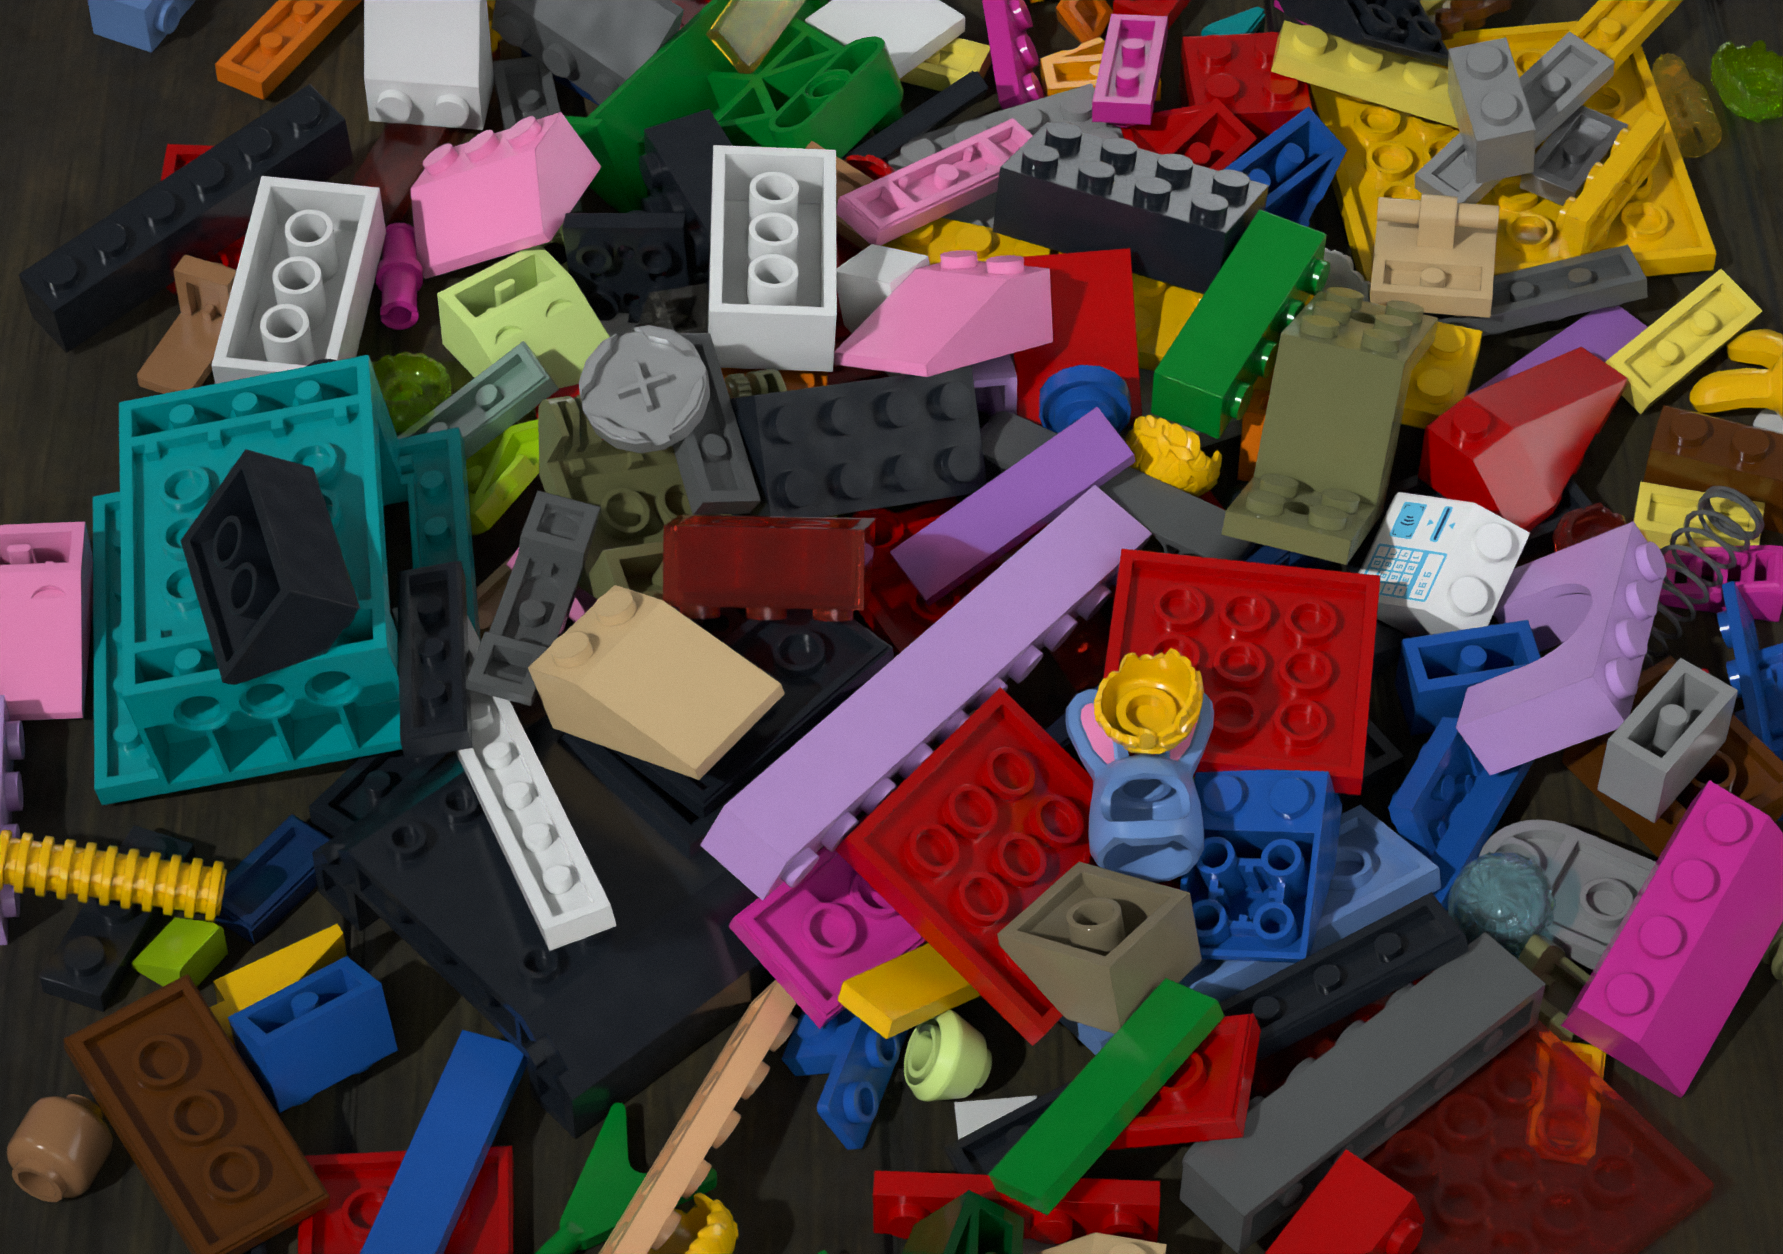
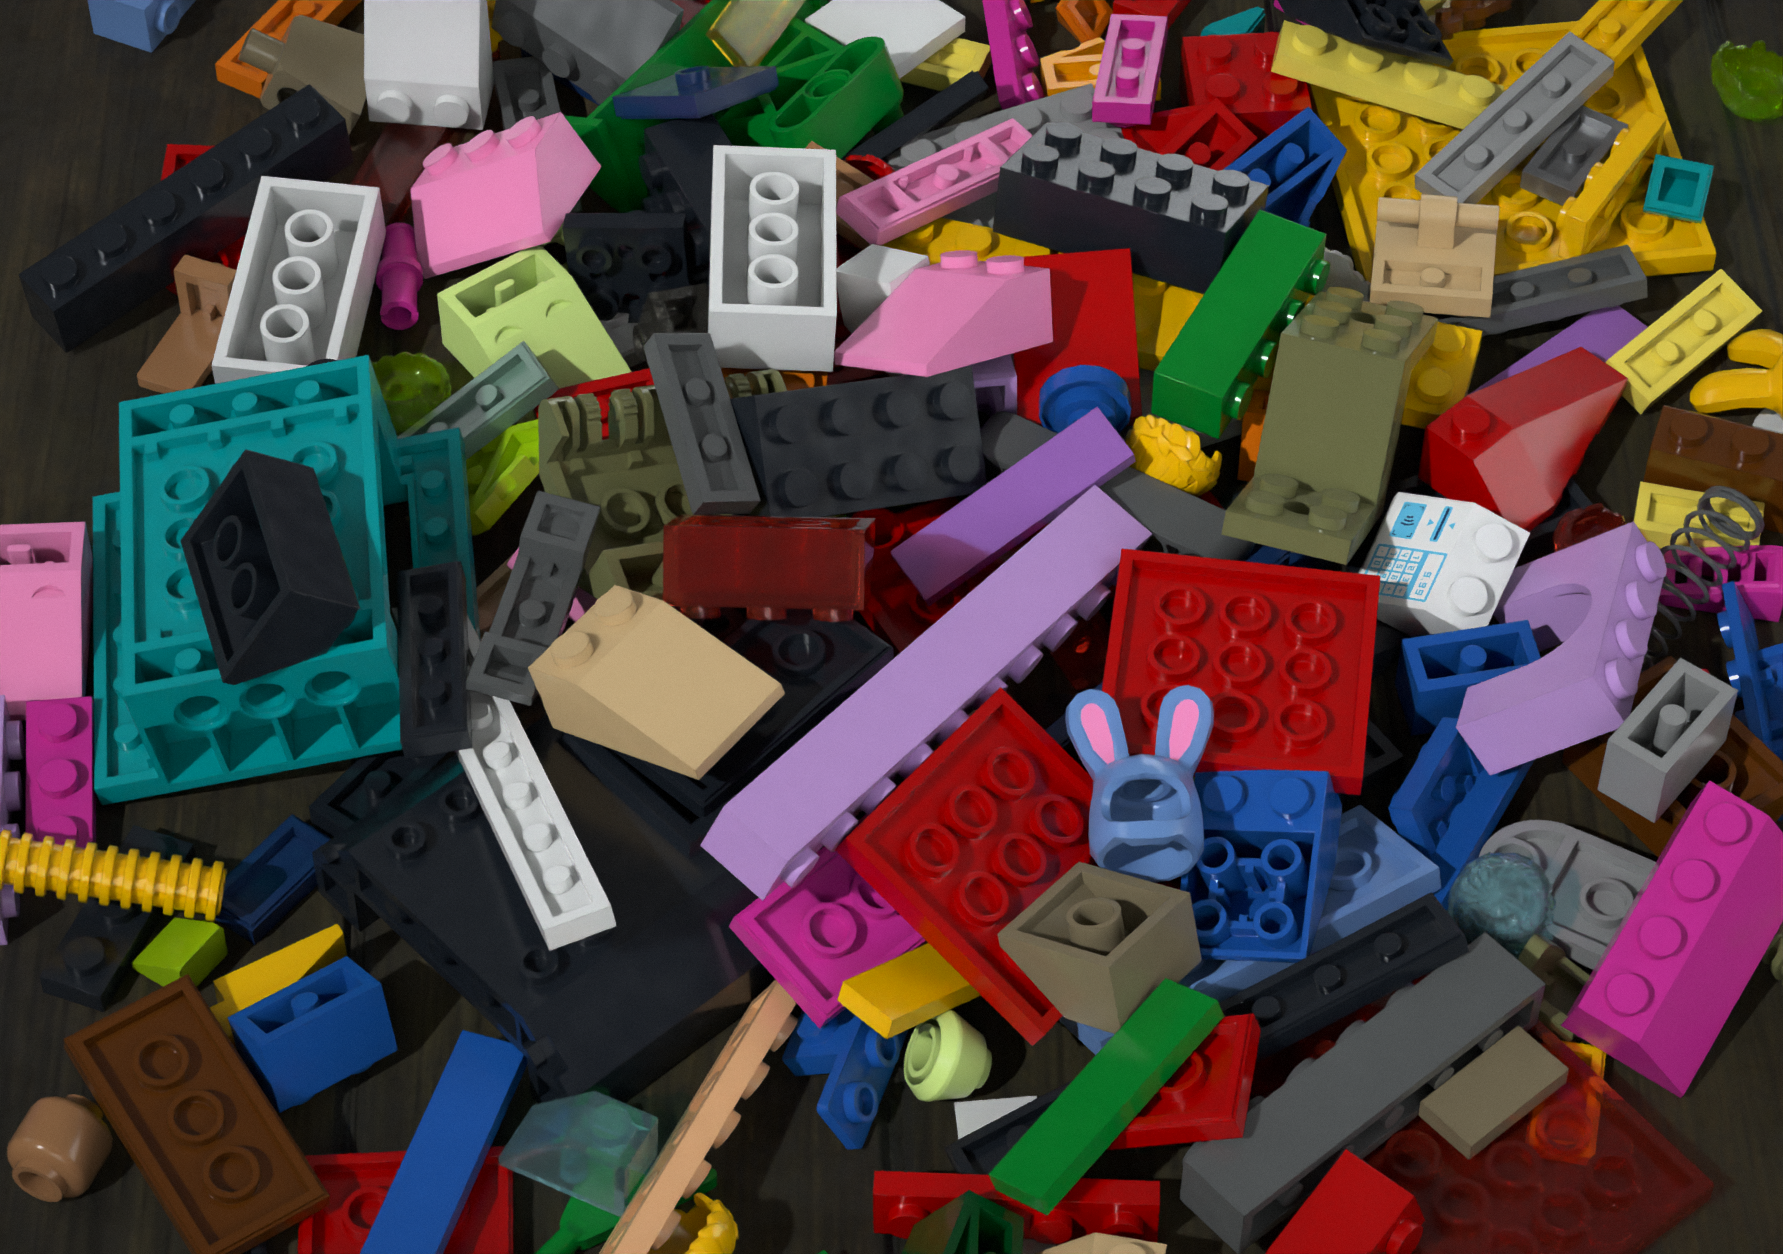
light grey tile [579,325,710,453] -> none
yellow hair [1094,648,1204,755] -> none
light grey brick [1448,37,1535,184] -> none
clear yellow hinge [1651,52,1722,158] -> none
none -> dark pink plate [25,696,96,848]
none -> dark tan torso [238,15,366,135]
none -> clear light blue slope [499,1091,658,1218]
none -> dark blue plate [612,66,779,119]
none -> dark tan tile [1418,1025,1569,1160]
none -> teal slope [1643,154,1714,224]

